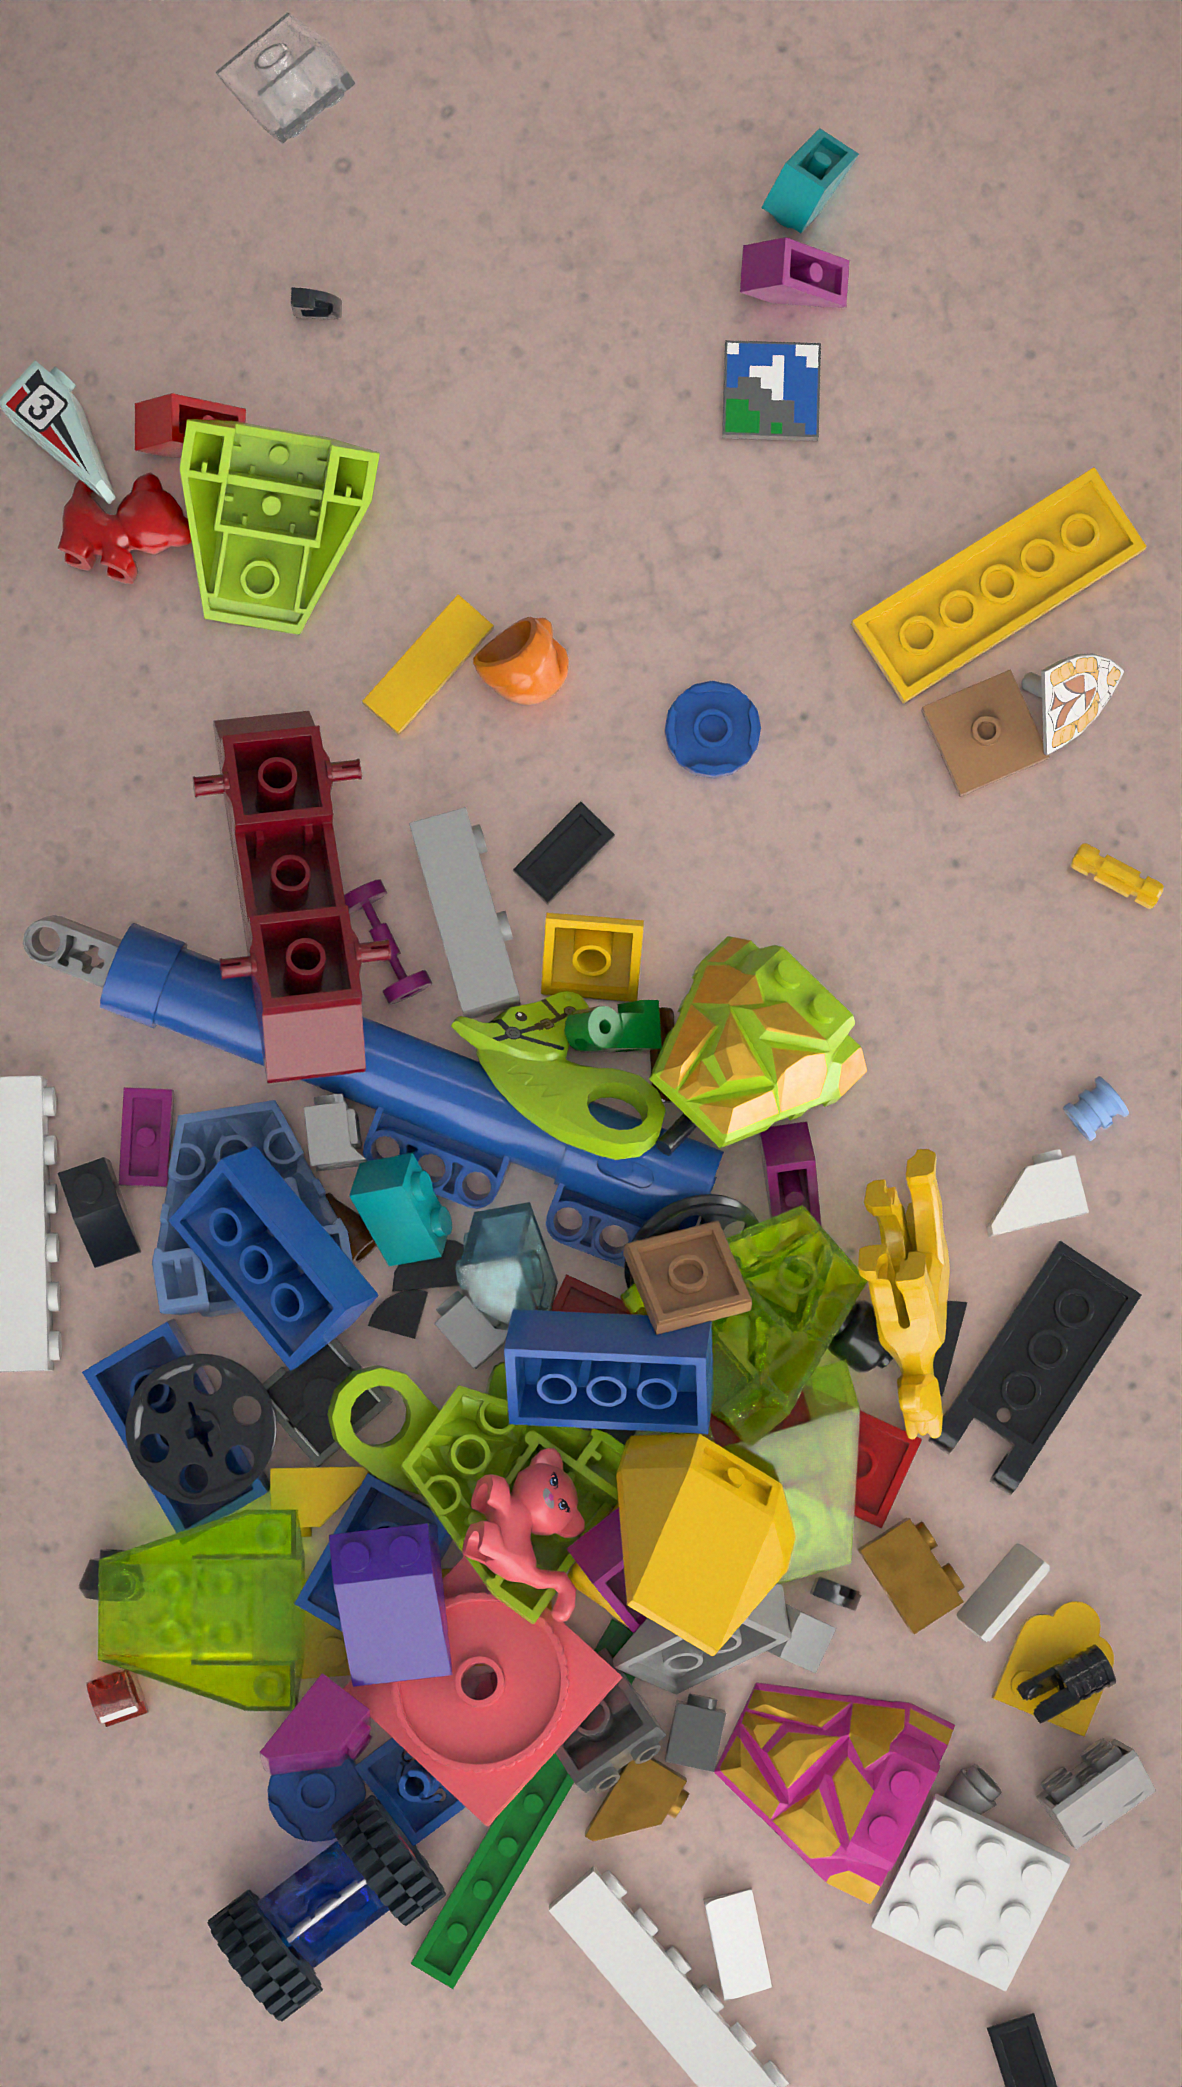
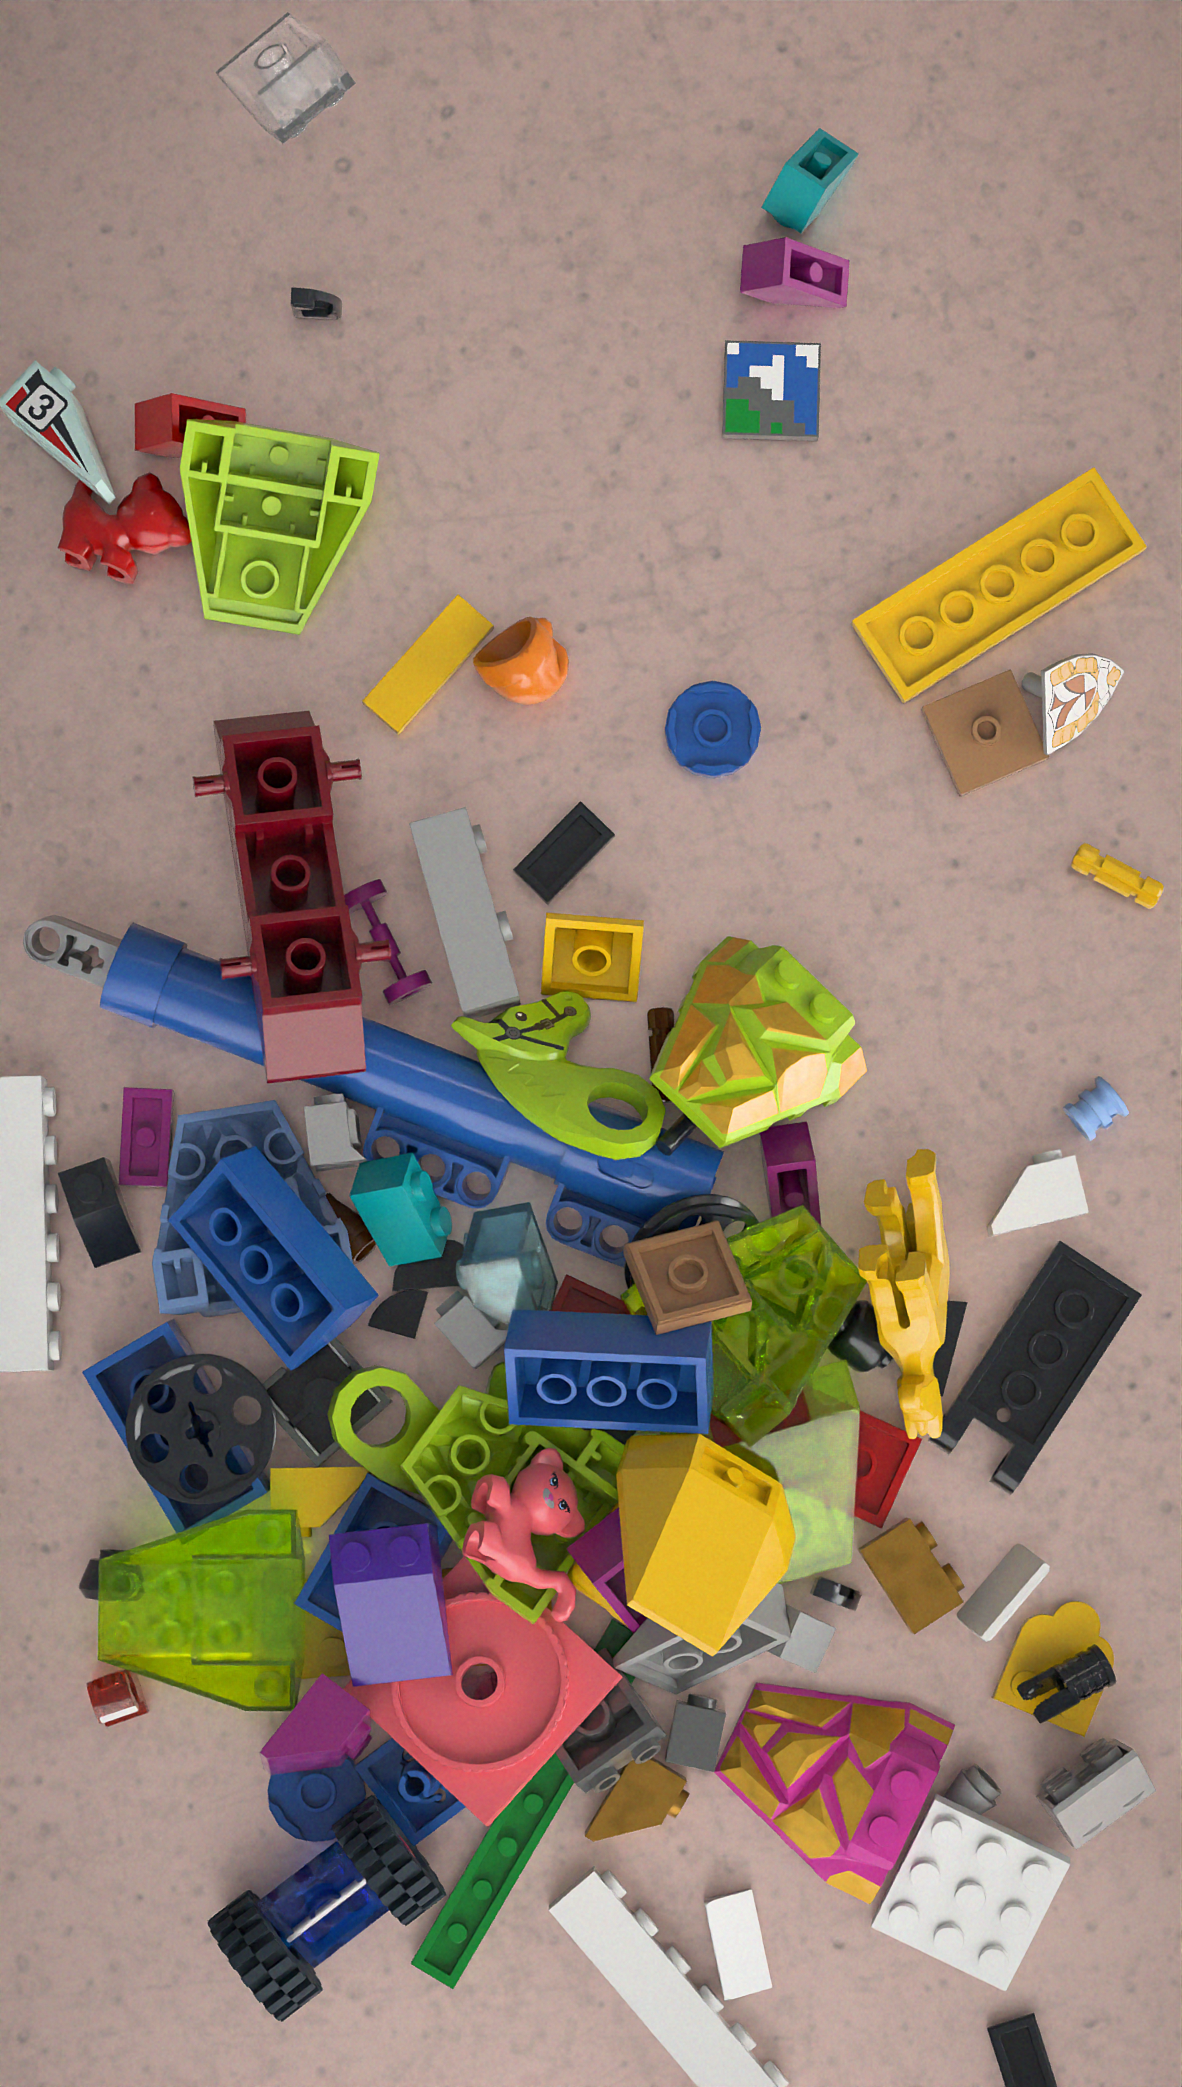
green leg [564,1000,661,1052] -> none

